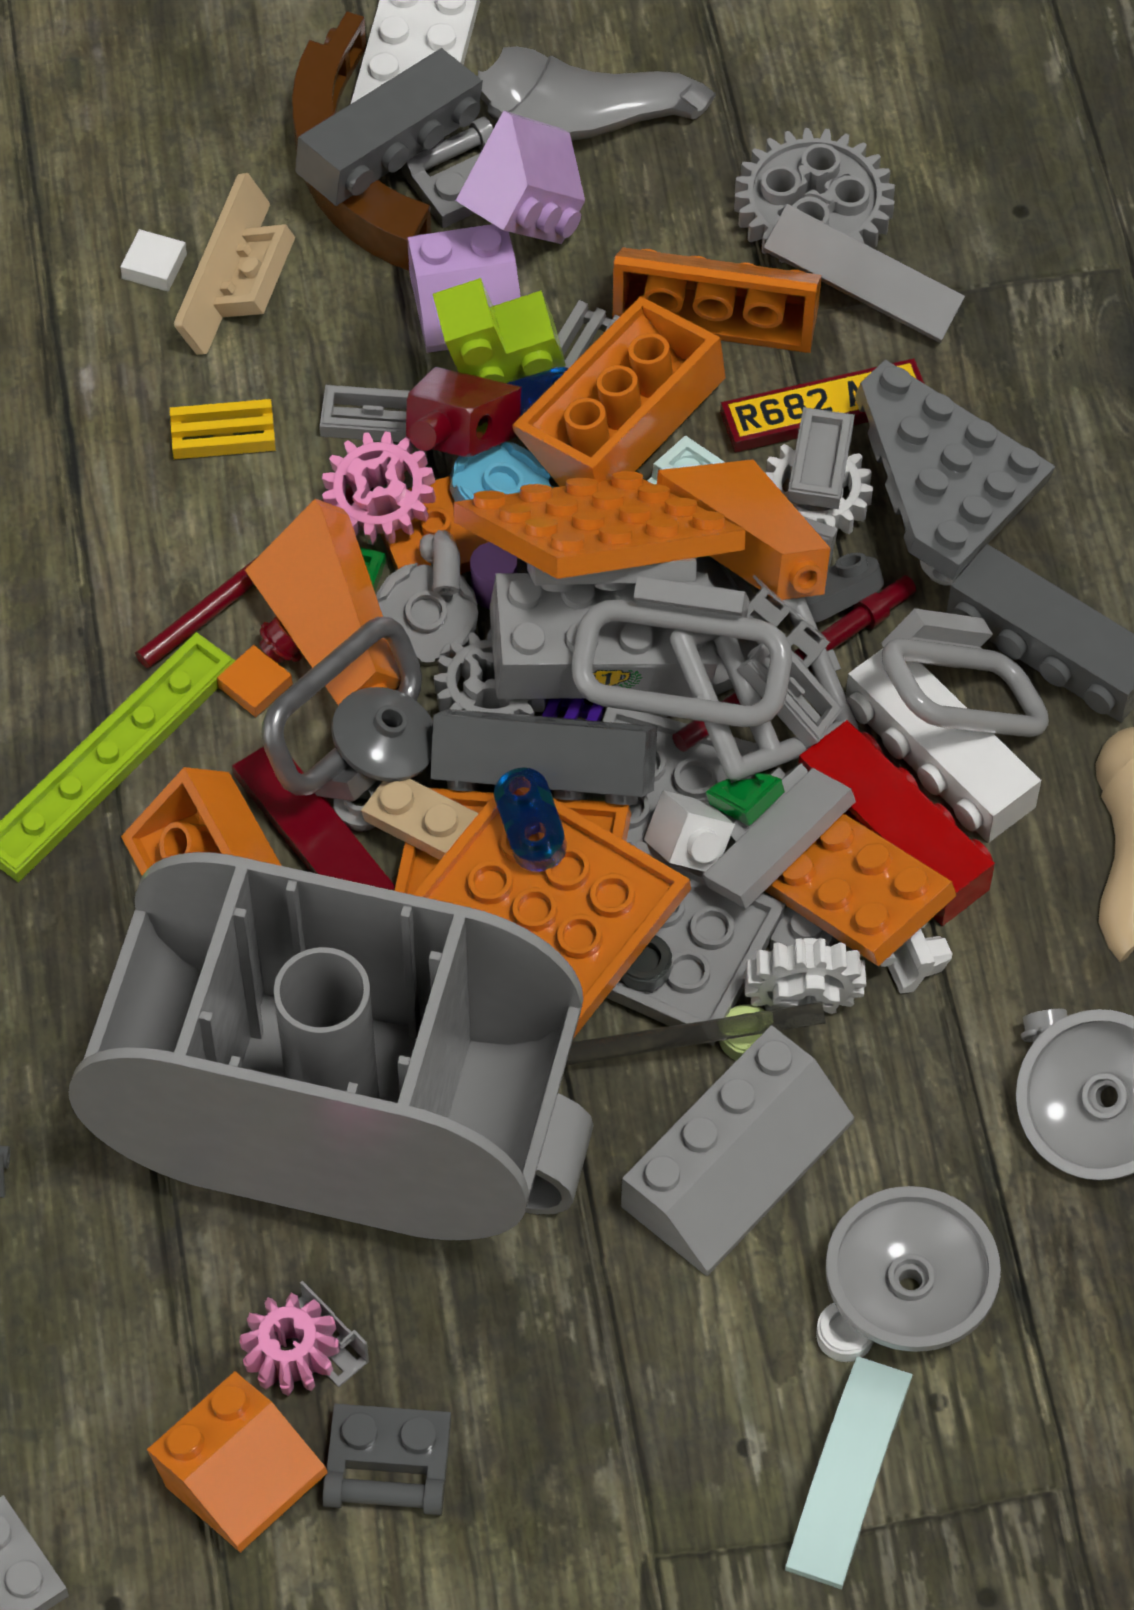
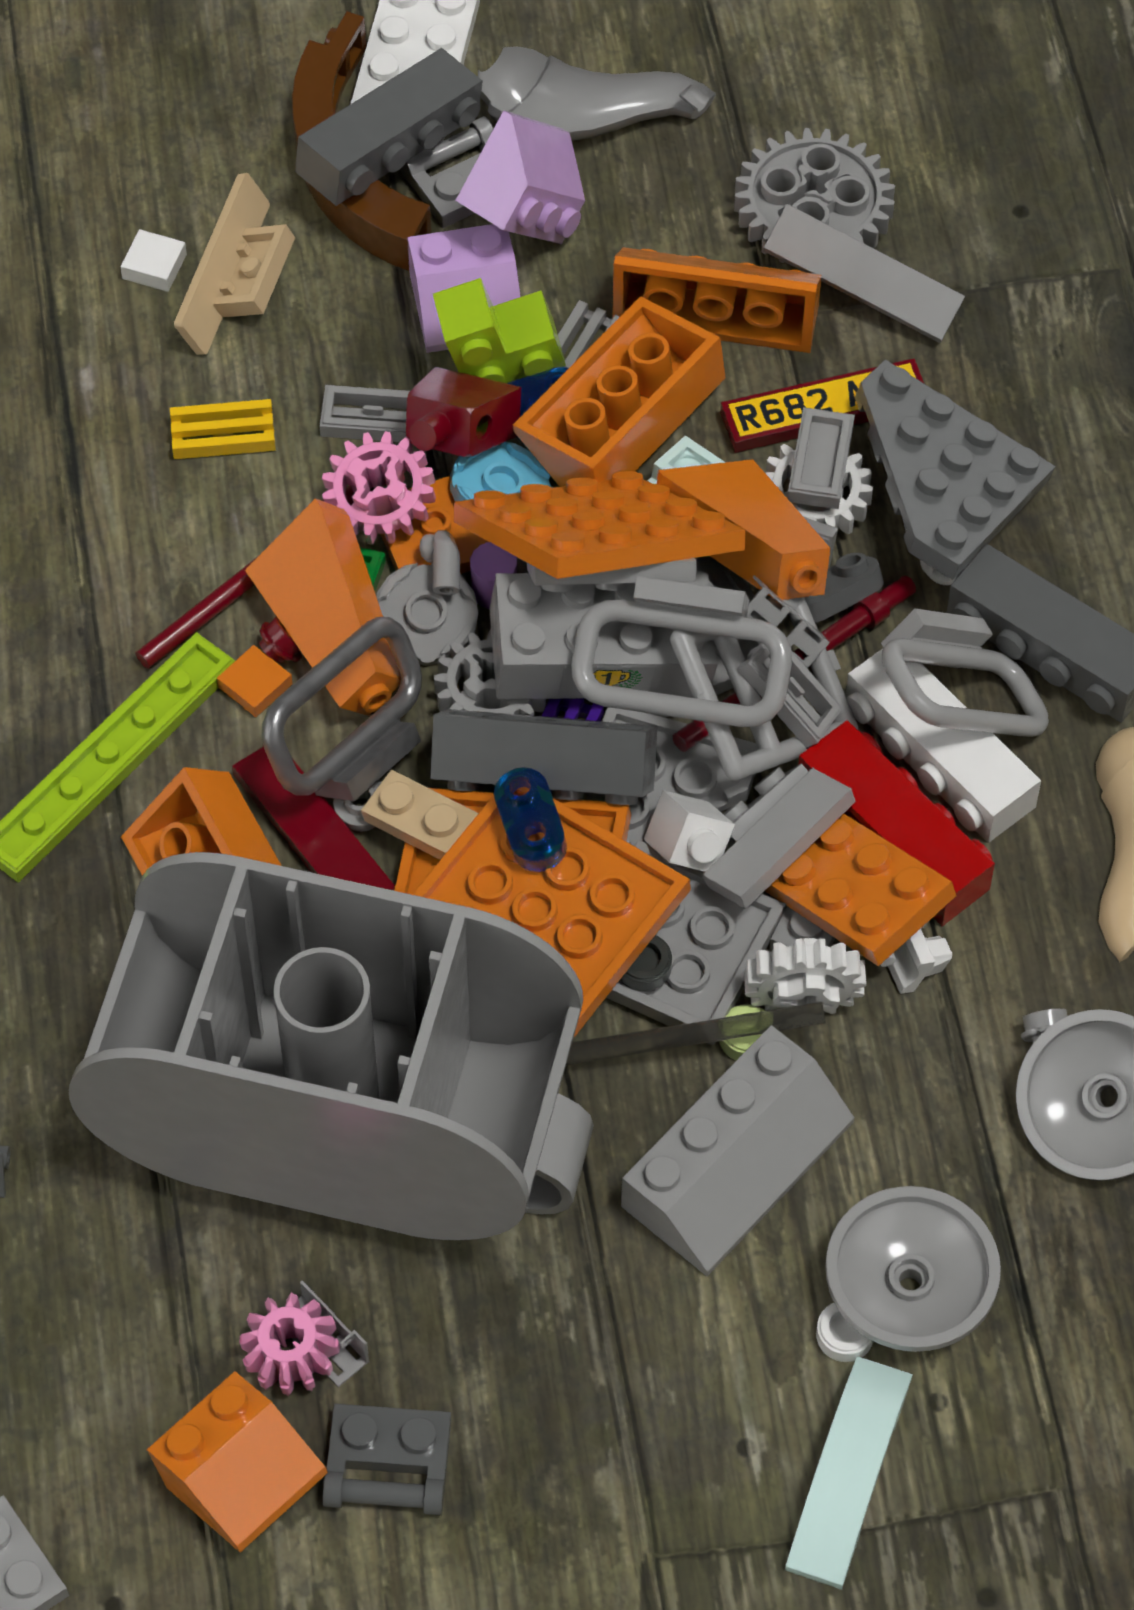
dark grey dish [331,687,433,782] -> none
green tile [706,774,785,826] -> none

